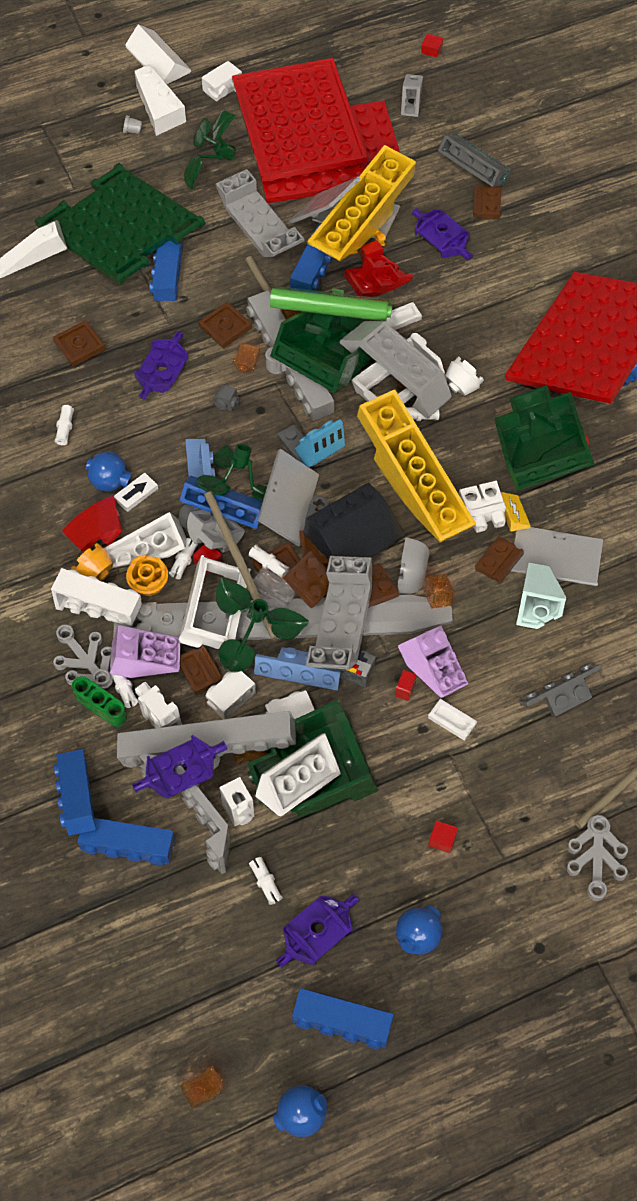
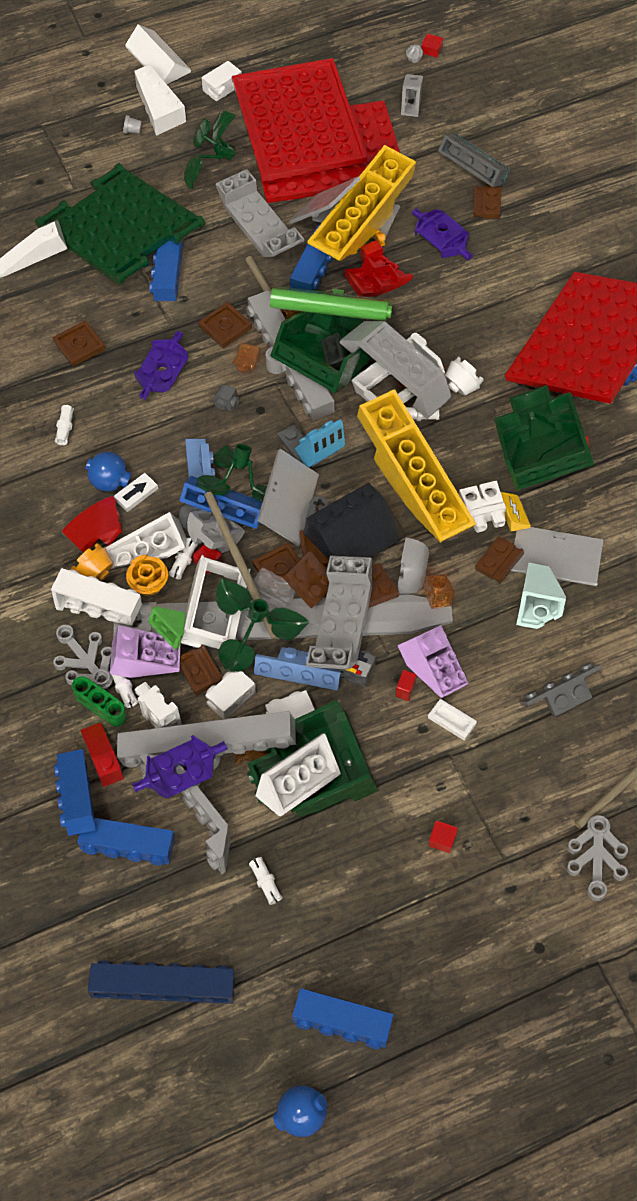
clear orange bracket [180,1066,224,1108] -> none
white brick [219,777,254,826] -> none
white pin [249,545,290,579] -> none
dark purple plate [275,894,359,968] -> none
white tile [385,302,422,330] -> none
blue brick [396,905,443,955] -> none
none -> red slope [80,722,124,787]
none -> dark blue brick [88,960,235,1004]
none -> bright green slope [148,606,185,650]
none -> pearl dark grey slope [321,332,347,368]
none -> light grey plate [406,44,423,63]

